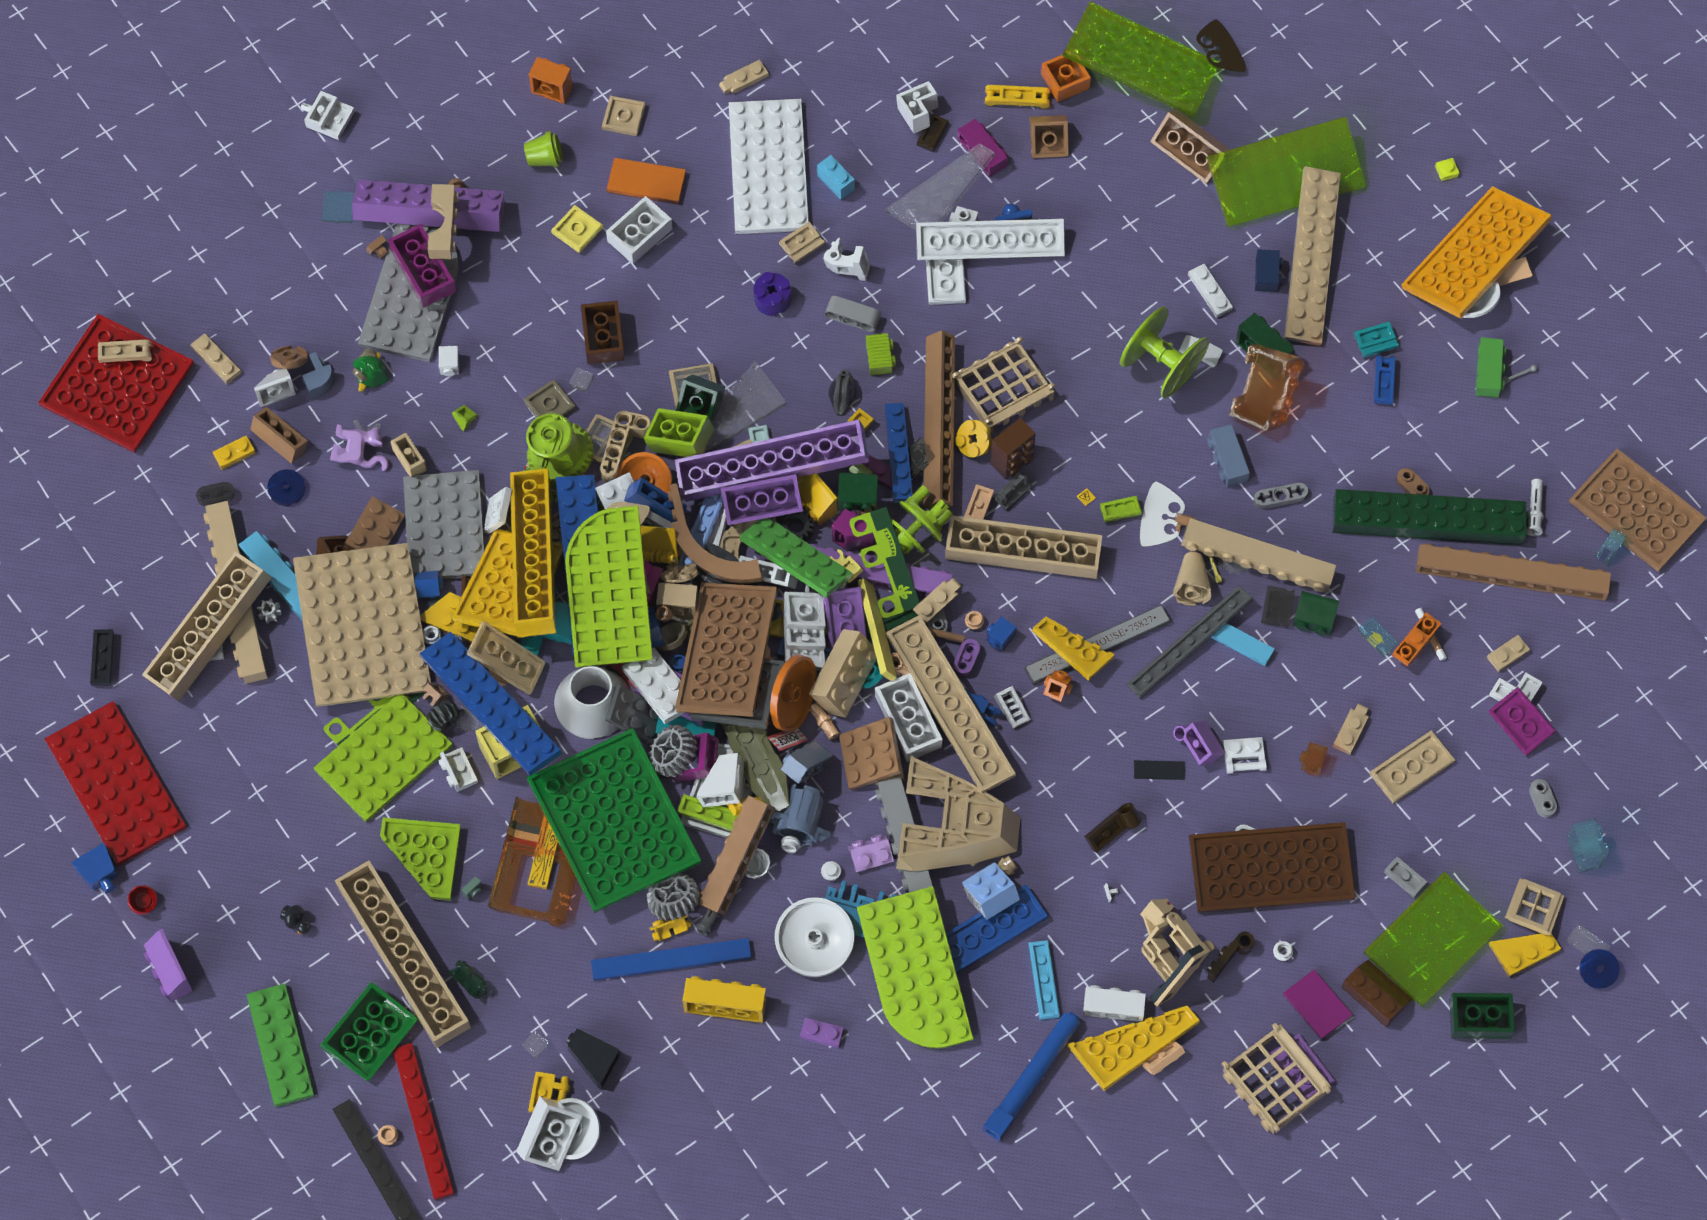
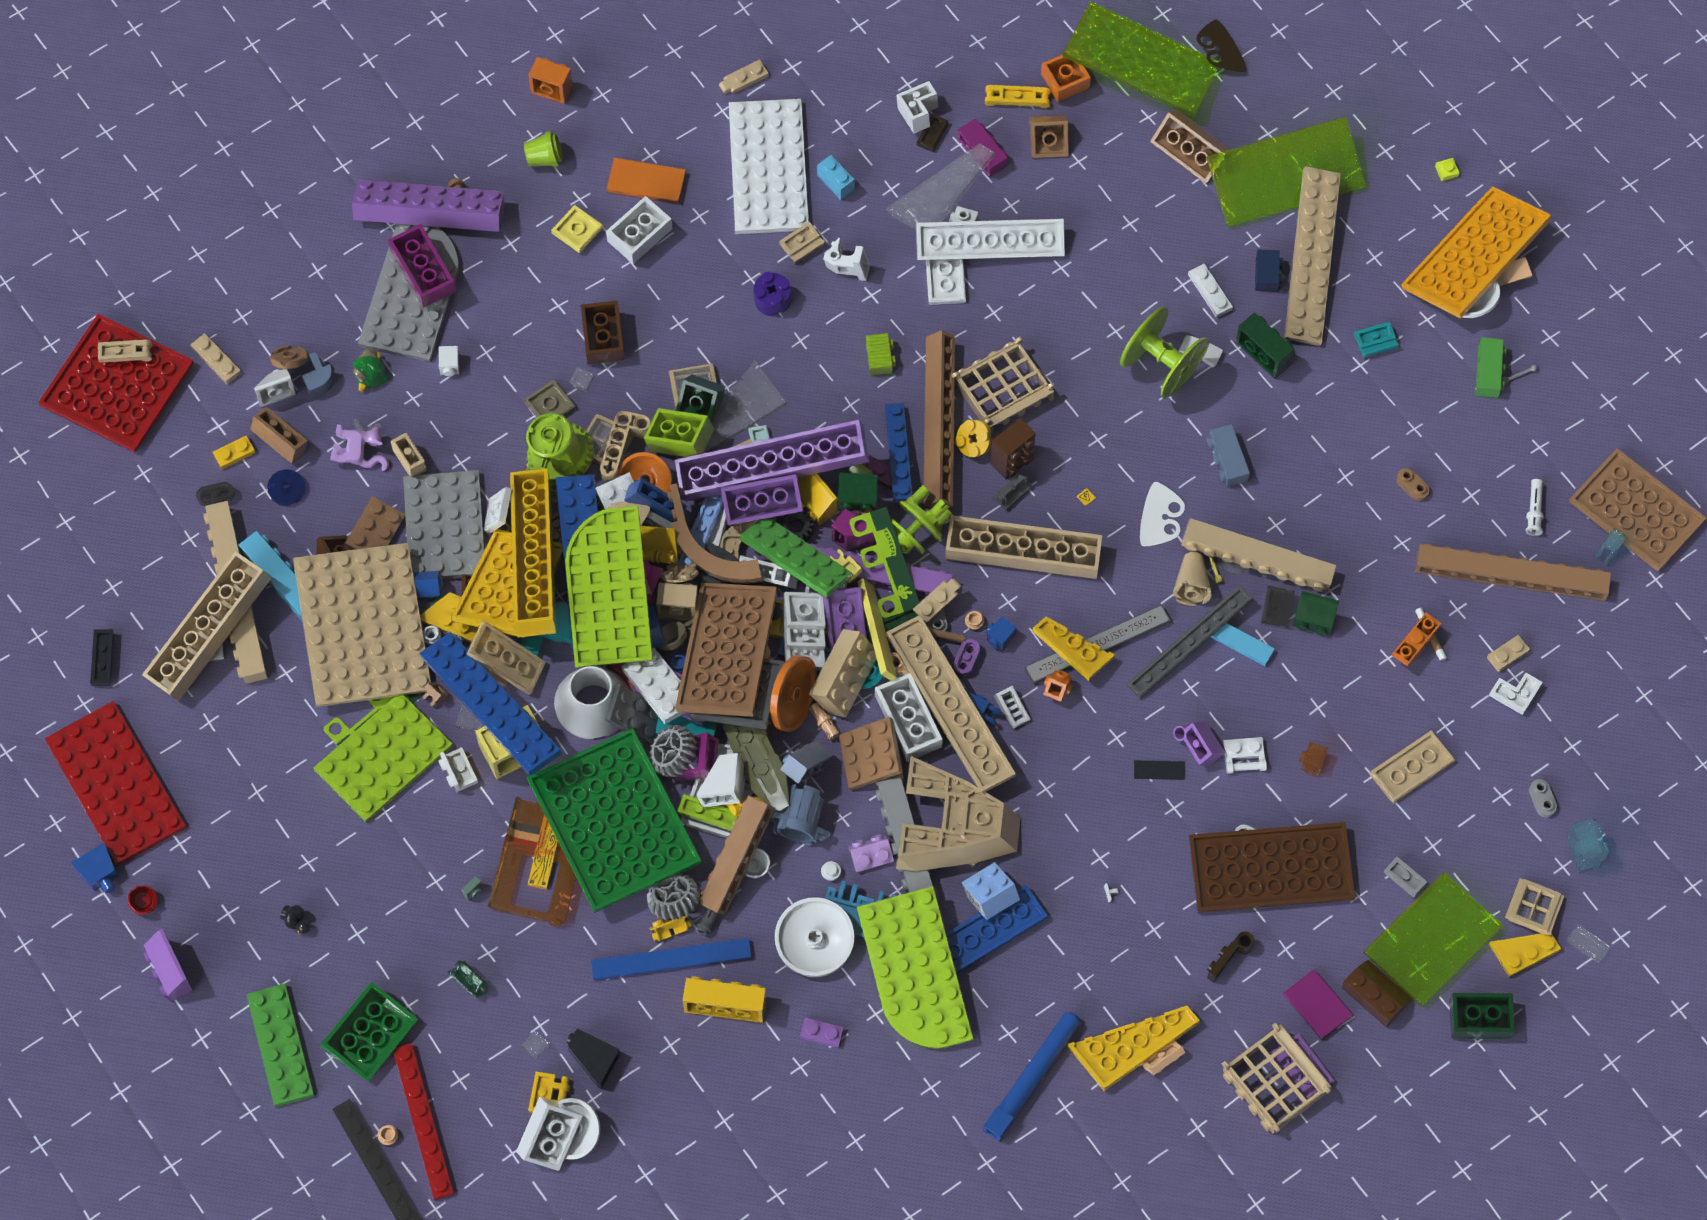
white gear [257,598,282,624] -> none
white plate [301,91,355,140] -> none
clear light blue piece [321,191,354,224] -> none
tan brick [335,861,471,1048] -> none
medium nougat tile [366,235,388,258] -> none
lime plate [380,817,461,901] -> none
pearl dark grey gear [427,700,461,731] -> none
tan arch [428,184,459,259] -> none
lime slope [452,405,478,431] -> none
tan tile [602,96,646,136] -> none
medium nougat hinge [655,605,689,624] -> none
sticker [767,729,808,751] -> none
white plate [781,835,801,853] -> none
light grey beam [824,296,881,332] -> none
dark grey hat [828,369,856,416] -> none
yellow plate [847,408,874,432] -> none
clear smoke piece [908,437,935,479] -> none
light nougat plate [964,484,994,520] -> none
blue tile [995,203,1032,221] -> none
tan plate [998,855,1018,876] -> none
medium azure tile [1028,940,1060,1020] -> none
white brick [1083,985,1146,1022] -> none
dark brown plate [1084,803,1142,853] -> none
lime plate [1100,495,1141,523] -> none
tan container [1140,899,1214,1007] -> none
medium nougat tile [1174,513,1196,532] -> none
clear orange windscreen [1229,344,1304,431] -> none
light grey beam [1253,483,1308,509] -> none
white plate [1273,941,1293,961] -> none
dark green brick [1332,489,1526,545] -> none
tan hinge [1333,703,1369,755] -> none
clear light blue tile [1357,616,1398,657] -> none
blue plate [1373,355,1395,405] -> none
magenta tile [1488,687,1556,756] -> none
clear blue plate [1579,949,1620,989] -> none

